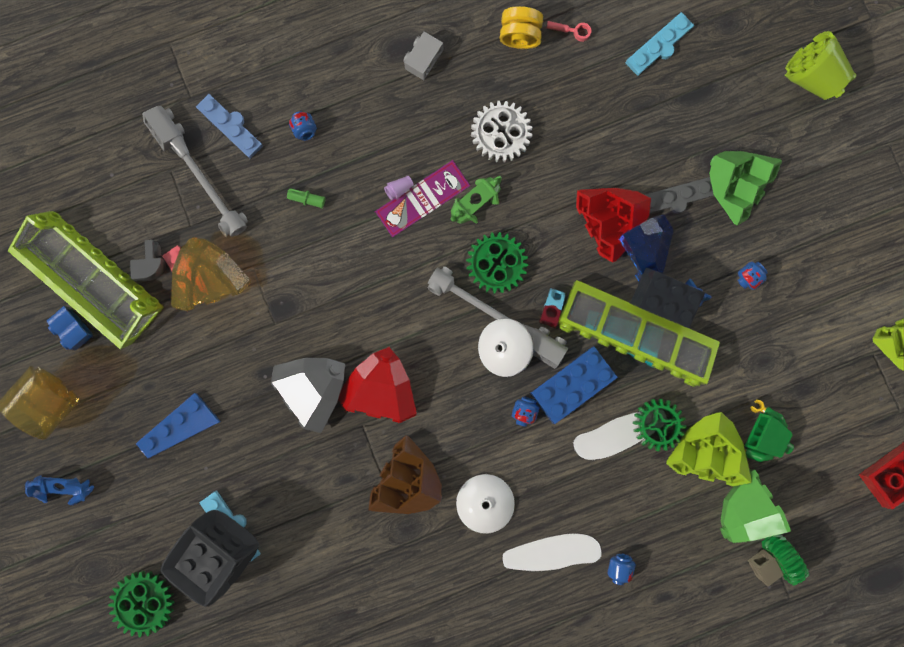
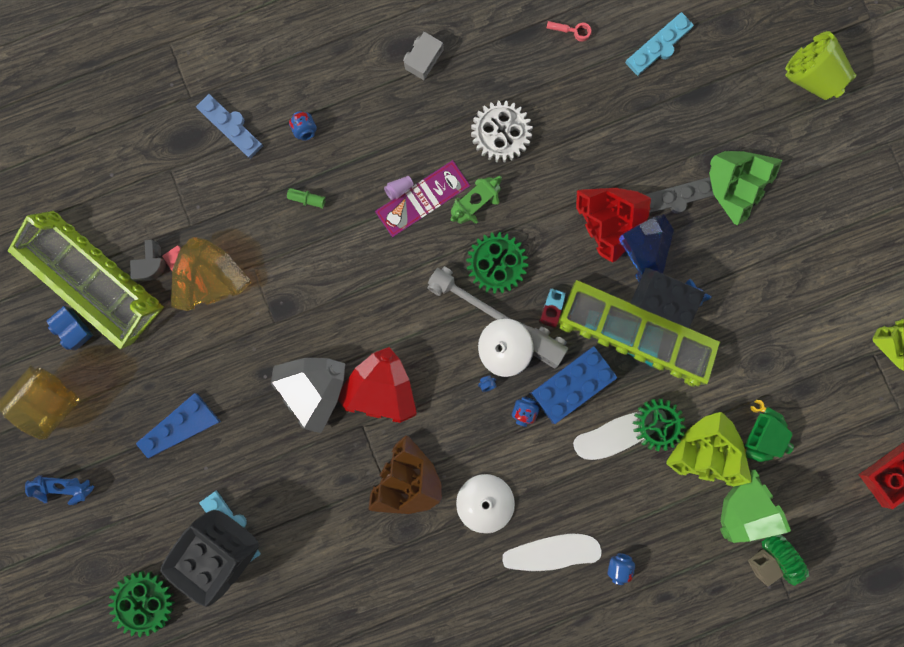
light grey bar [142,106,248,237] -> none
yellow wheel [500,6,543,49] -> none
blue head [737,262,768,290] -> none
none -> blue plate [478,376,496,392]

